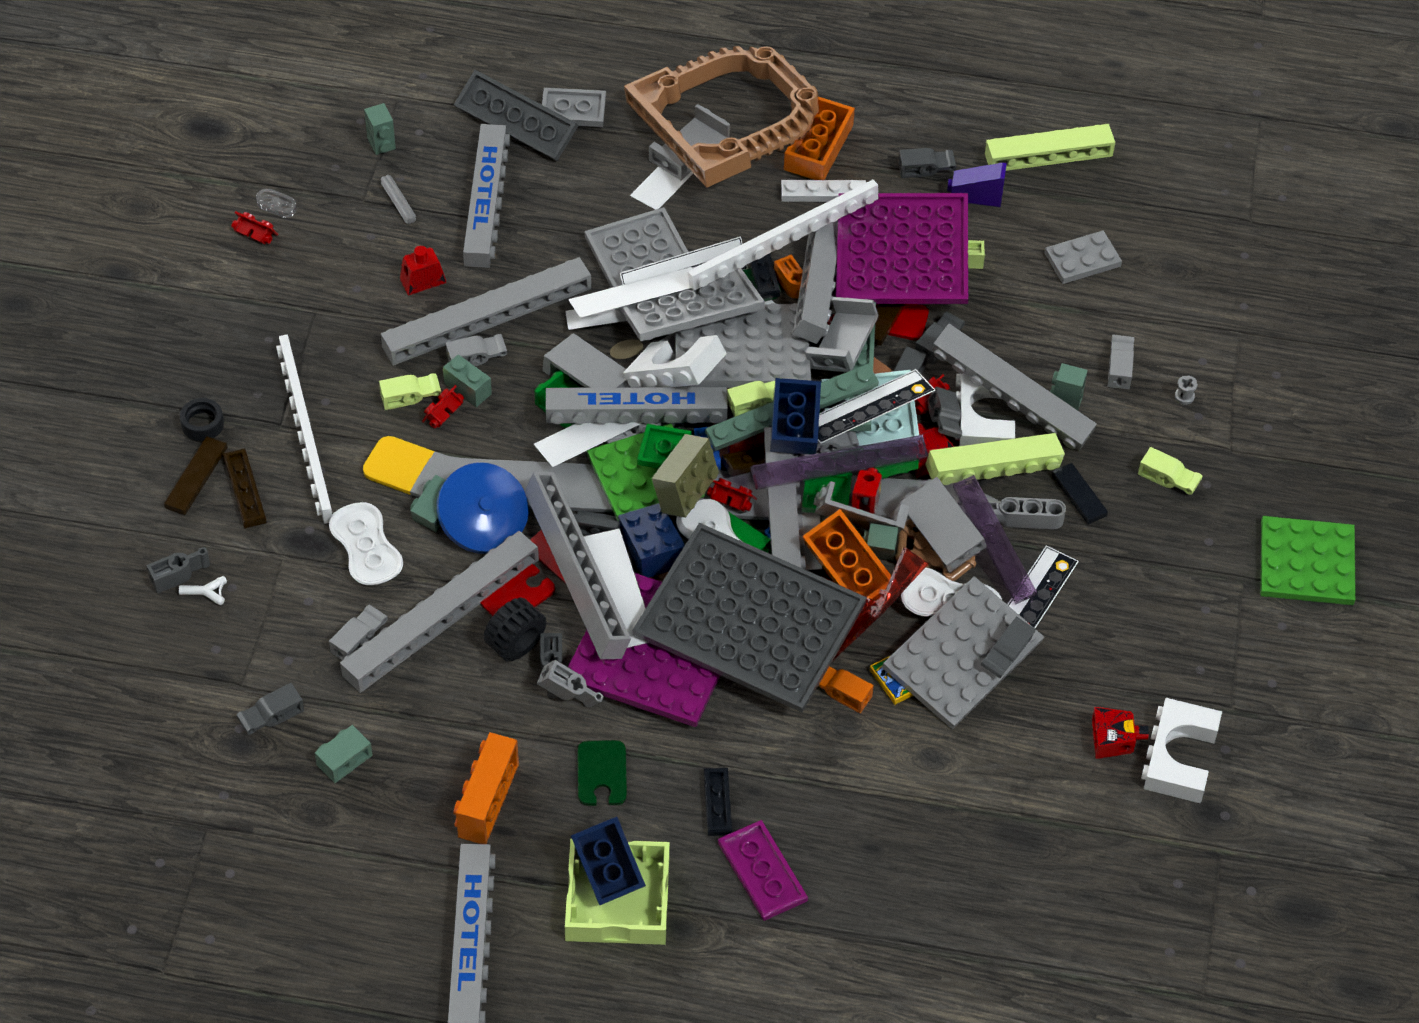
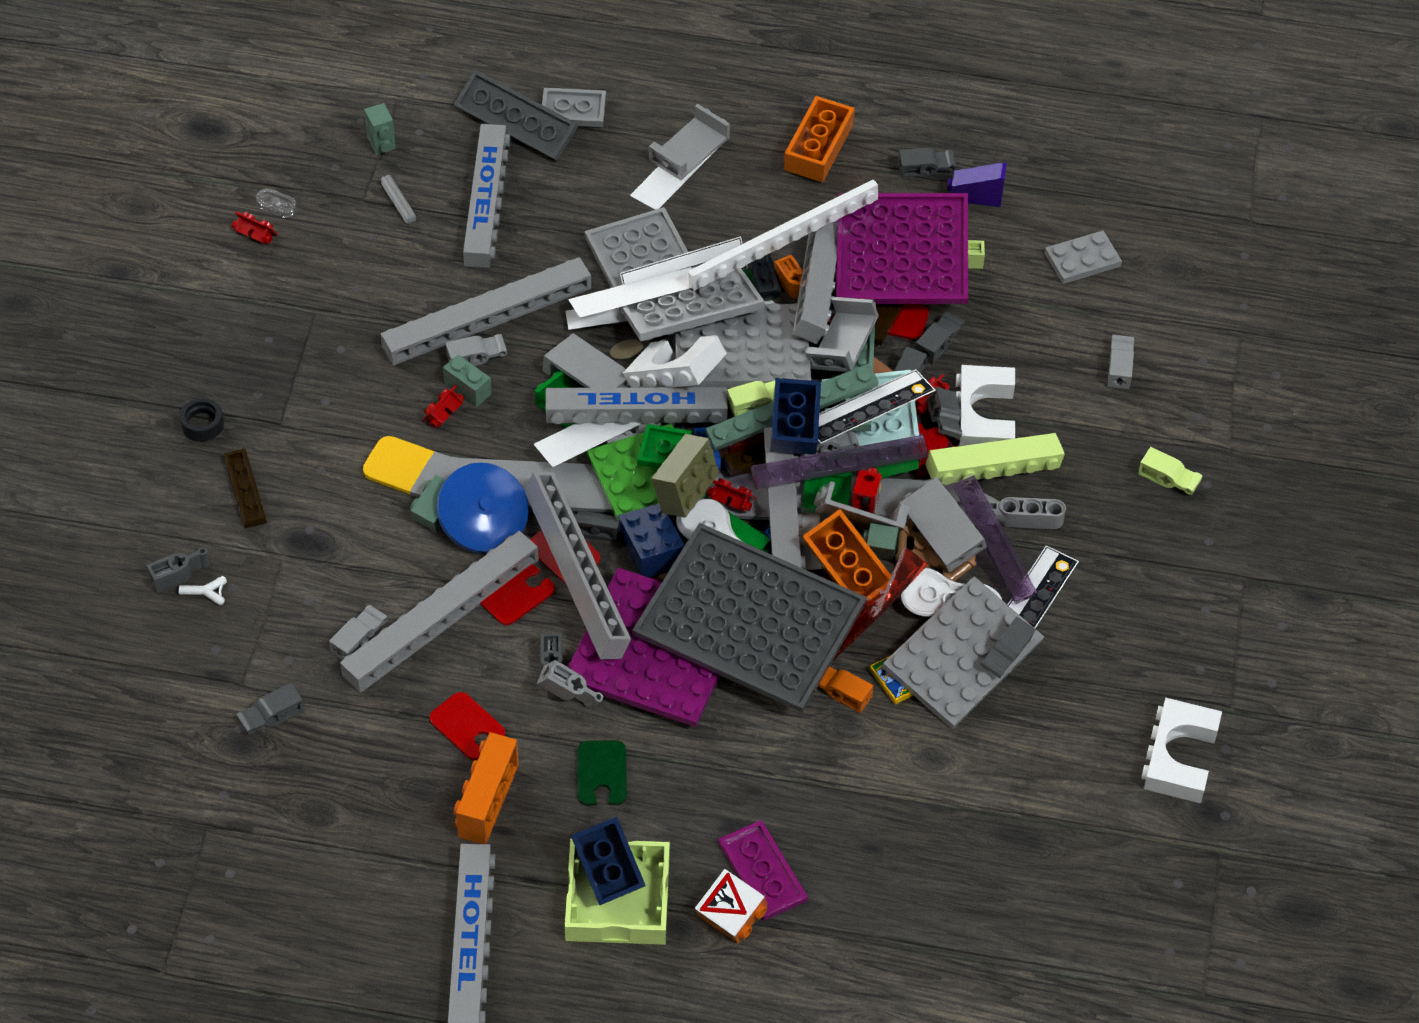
dark brown tile [164,436,228,515] -> none
white plate [276,334,332,524] -> none
sand green brick [315,725,373,783] -> none
white plate [329,502,403,586] -> none
yellowish green piece [379,373,441,410] -> none
red torso [400,246,447,295] -> none
black tyre [484,597,547,662] -> none
white sticker [584,529,649,648] -> none
medium nougat arch [624,46,819,187] -> none
black tile [704,768,732,836] -> none
white plate [781,180,866,202] -> none
light grey brick [932,324,1097,451] -> none
yellowish green brick [985,124,1115,171] -> none
sand green brick [1050,363,1088,411] -> none
black tile [1052,463,1108,524] -> none
red torso [1092,707,1149,759] -> none
light grey bush [1175,376,1198,405] -> none
bright green plate [1261,516,1355,605] -> none
none -> red piece [429,692,506,760]
none -> piece [695,869,768,944]

